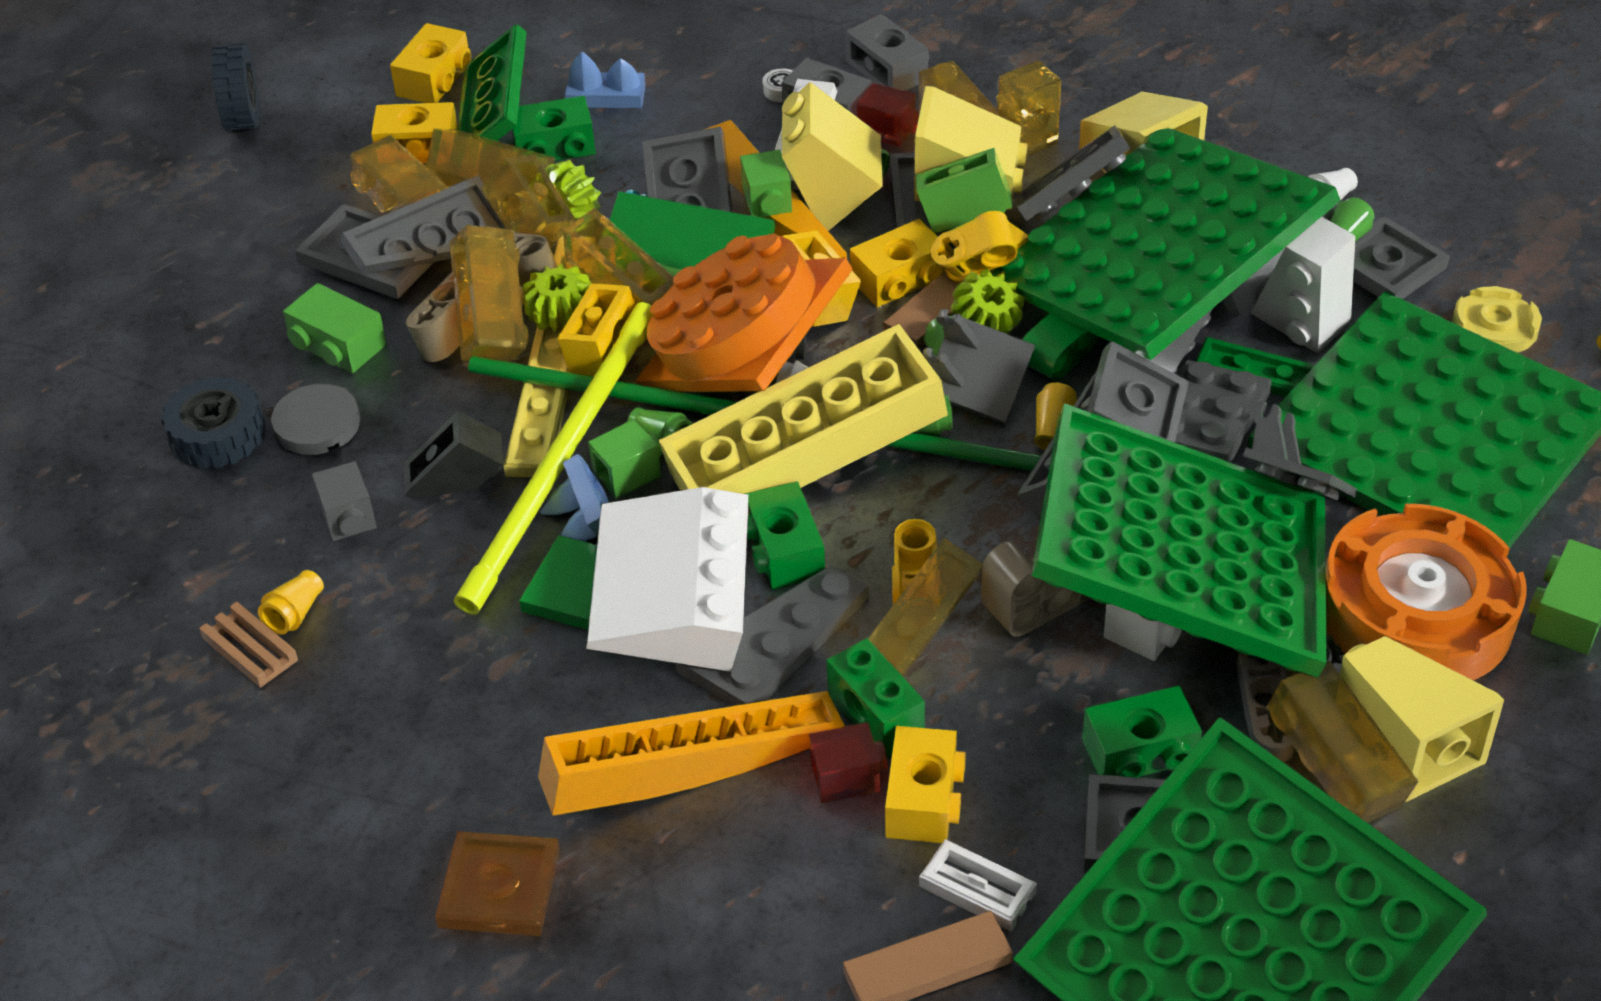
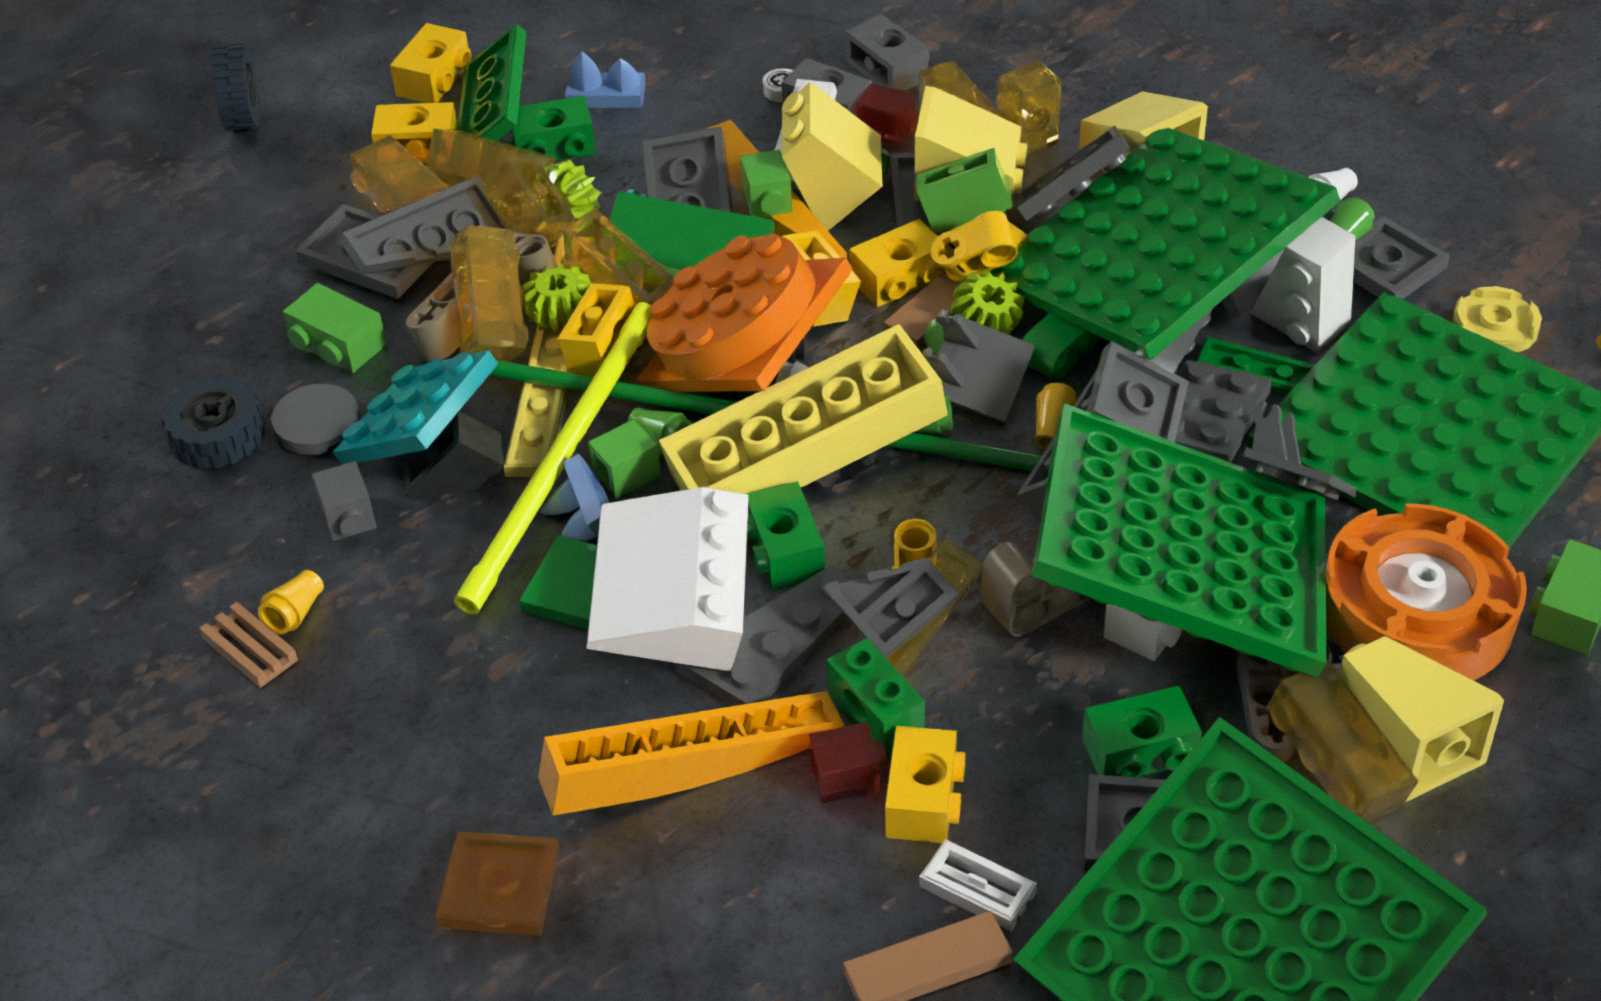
none -> teal plate [332,350,499,465]
none -> dark grey wing [823,558,959,659]

